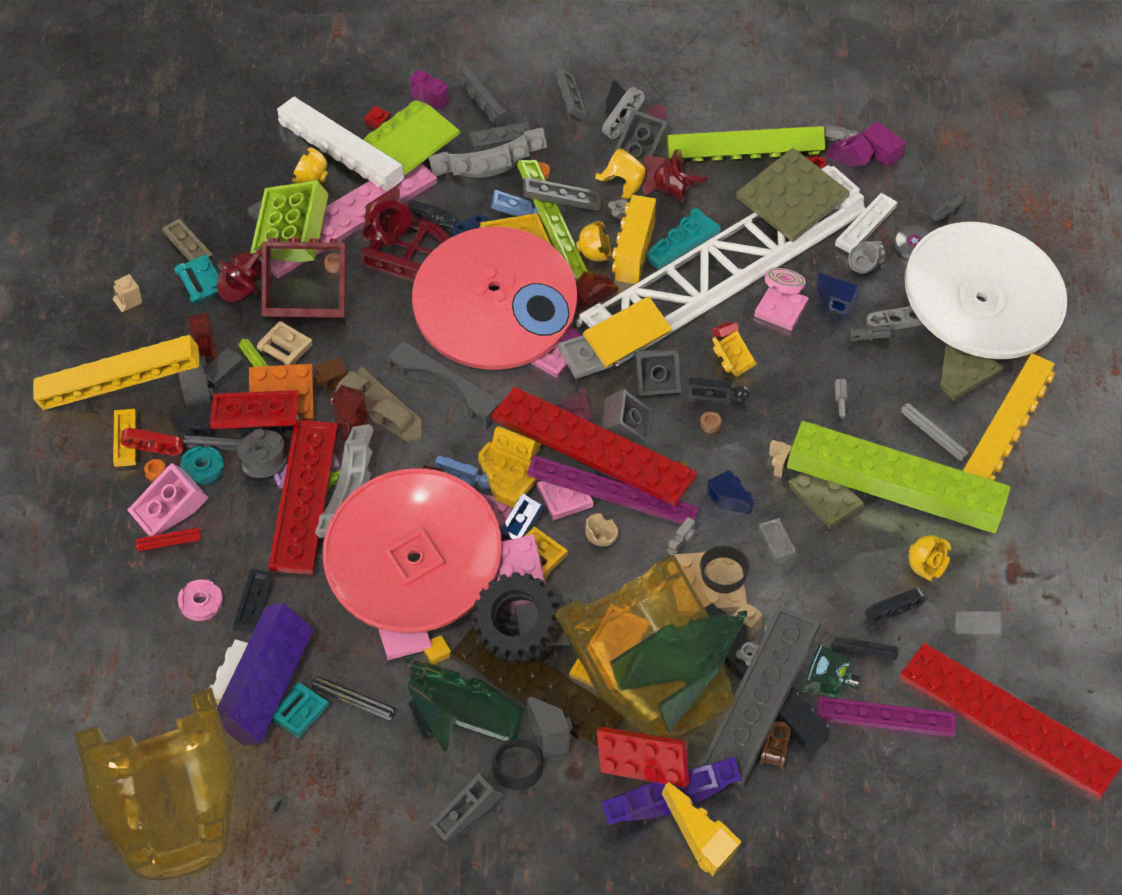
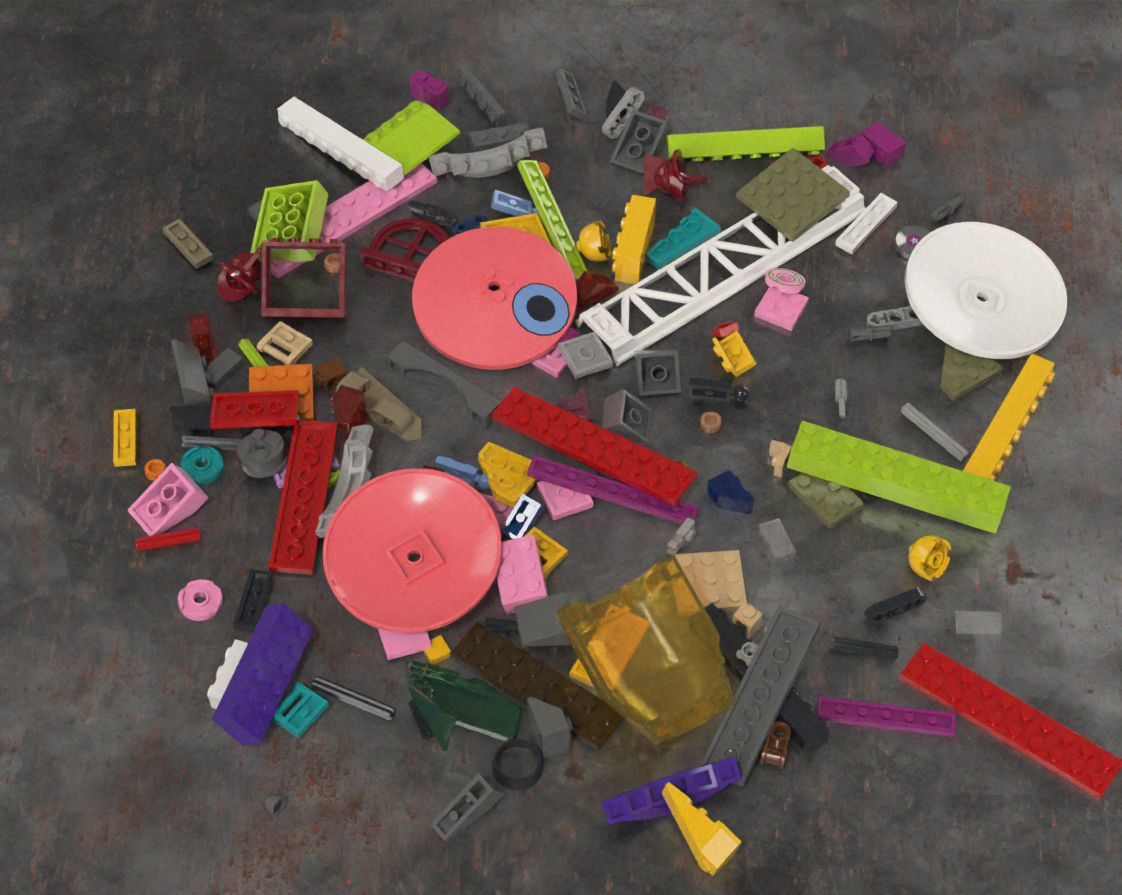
yellow brick [33,335,199,410] -> none
clear yellow windscreen [75,687,236,881] -> none
tan window [113,274,142,312] -> none
red beam [120,428,183,456] -> none
teal plate [174,254,219,304] -> none
yellow cylinder [292,147,328,183] -> none
dark red helmet [361,186,412,247] -> none
red plate [364,106,391,129] -> none
black tyre [472,572,563,664] -> none
yellow bracket [492,426,541,461] -> none
dark grey plate [522,177,601,211] -> none
yellow tile [583,296,672,368] -> none
tan hair [585,513,618,547] -> none
yellow piece [595,148,646,199] -> none
red plate [597,727,689,787] -> none
light grey plate [608,199,627,219] -> none
clear green windscreen [610,610,748,733] -> none
black tyre [700,545,749,593] -> none
clear green torso [803,645,861,698] -> none
clear blue slope [816,273,858,316] -> none
light grey plate [824,124,858,141] -> none
light grey hair [848,241,886,274] -> none

